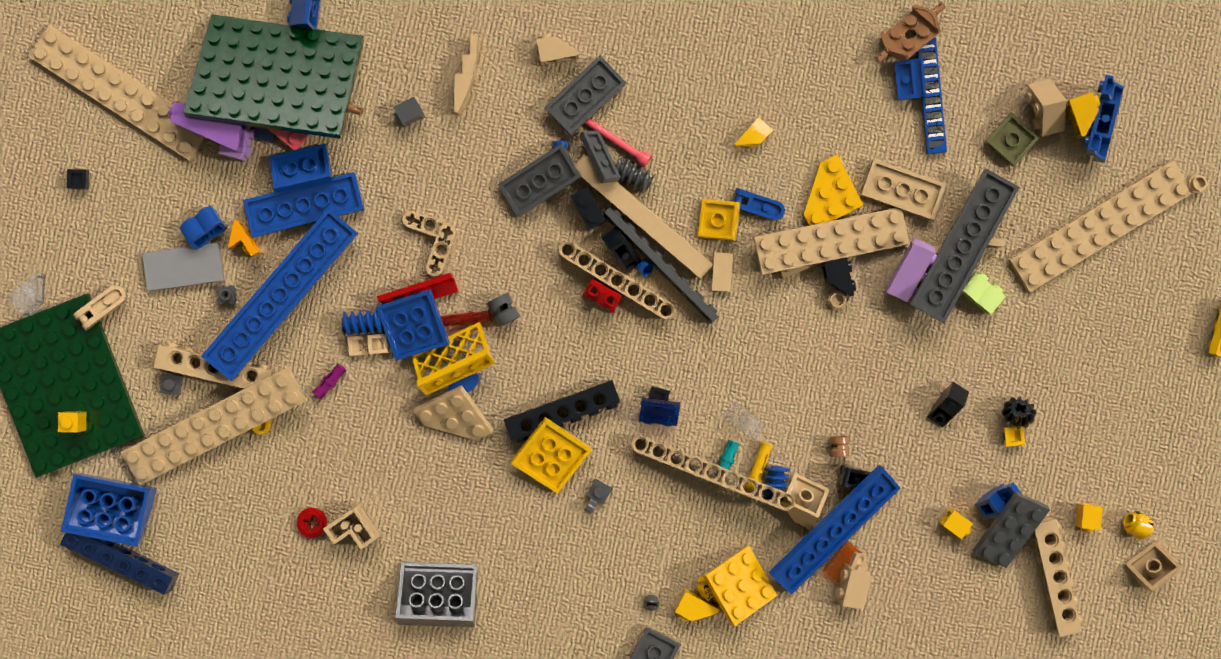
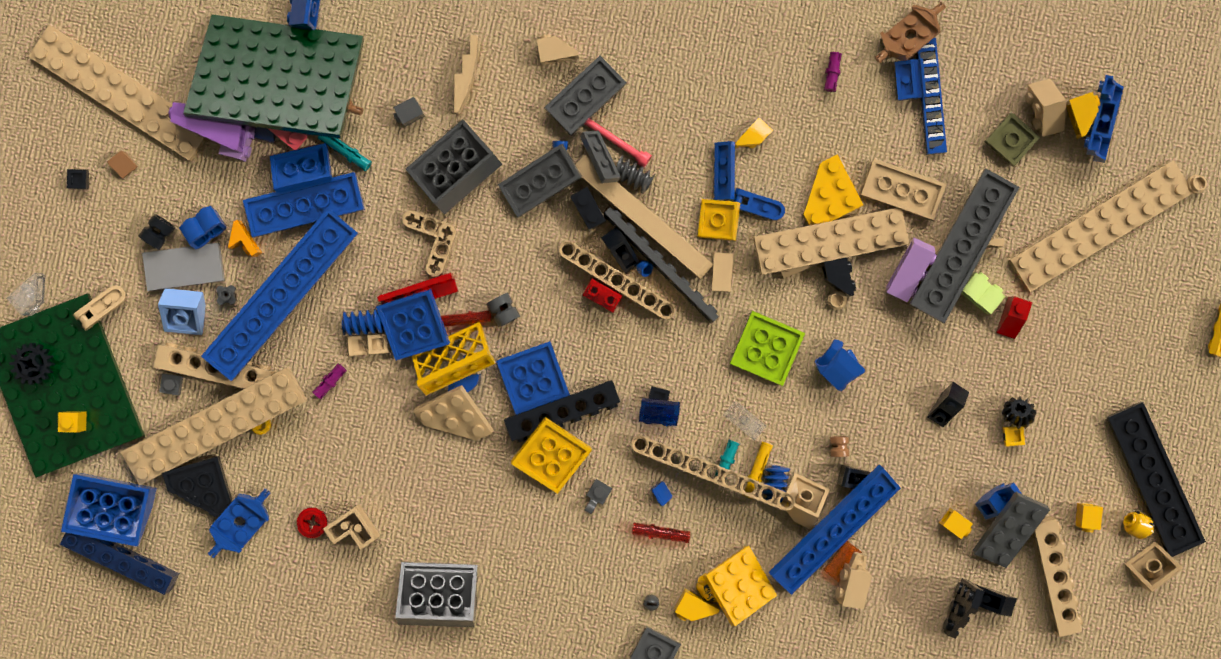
none -> black gear [10,343,55,385]
none -> medium nougat slope [107,150,138,179]
none -> black wheel [138,214,175,250]
none -> light blue slope [158,288,206,335]
none -> black plate [162,456,233,517]
none -> blue plate [208,488,271,558]
none -> teal pin [318,136,372,172]
none -> dark grey slope [406,119,502,215]
none -> blue plate [496,341,570,415]
none -> clear red pin [632,522,690,543]
none -> blue slope [651,481,672,506]
none -> blue plate [714,141,735,200]
none -> lime plate [729,311,805,386]
none -> blue piece [814,339,865,391]
none -> magenta pin [824,51,842,92]
none -> black plate [943,578,984,639]
none -> black slope [975,584,1017,617]
none -> red slope [996,296,1033,339]
none -> black plate [1106,401,1206,557]

